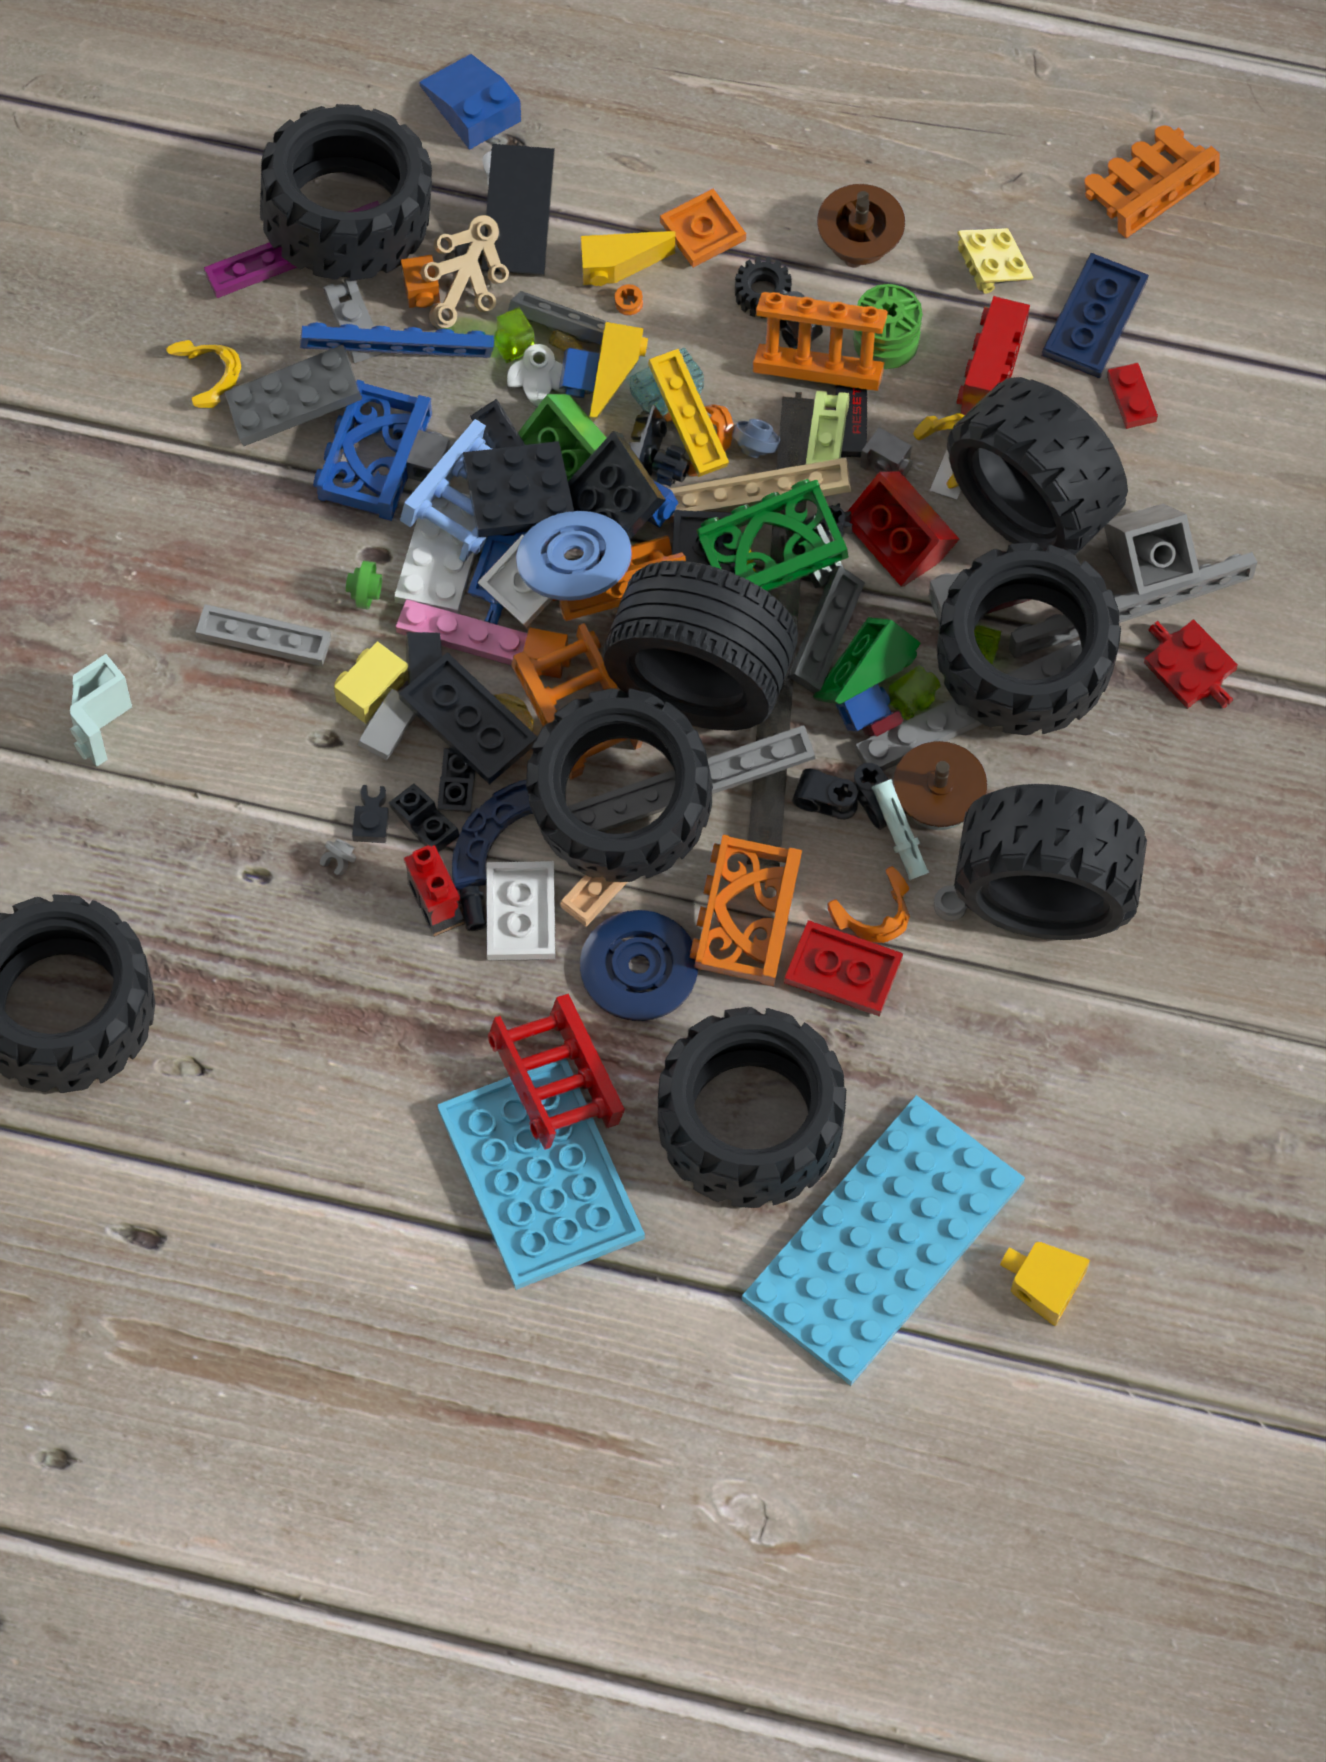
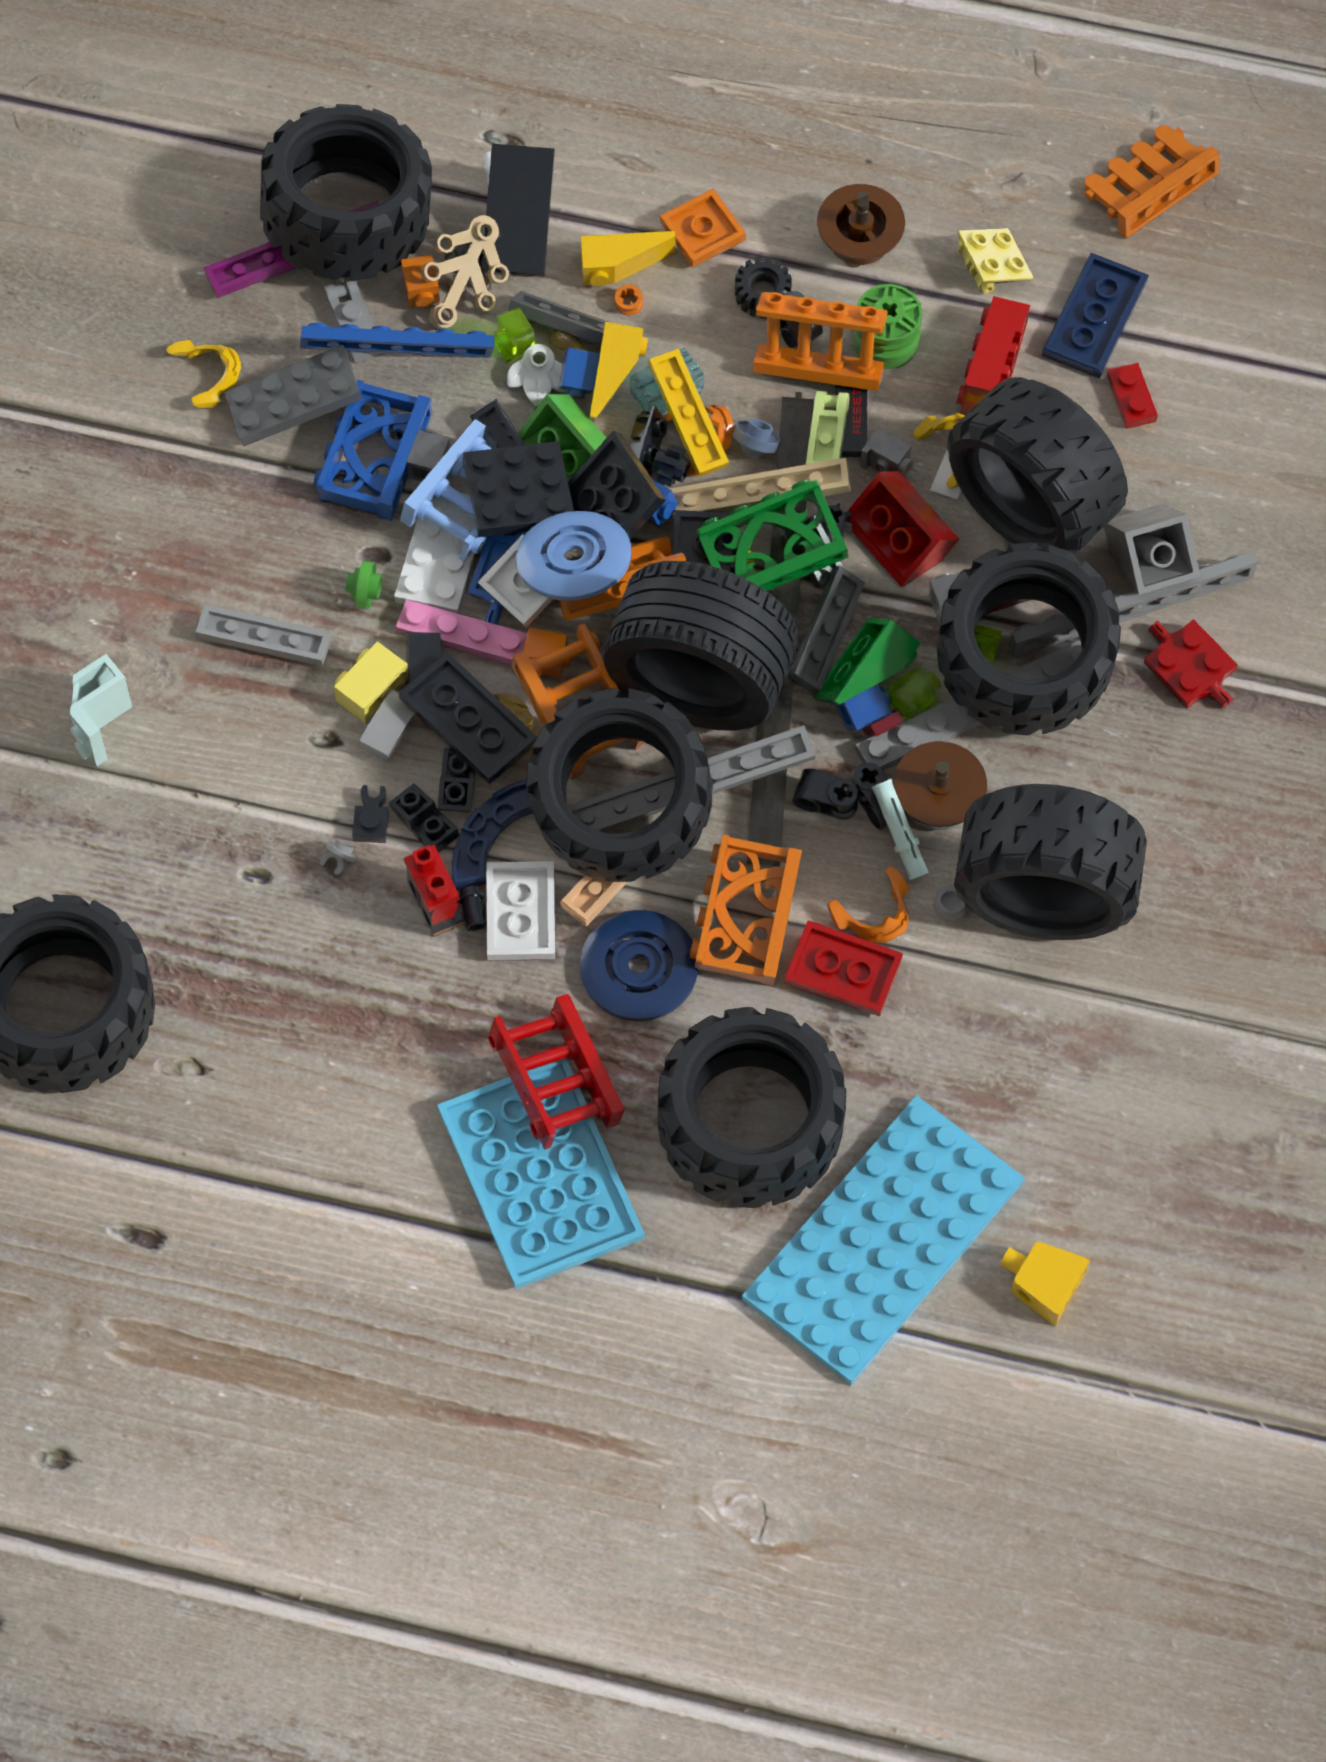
blue slope [419,54,521,150] -> none

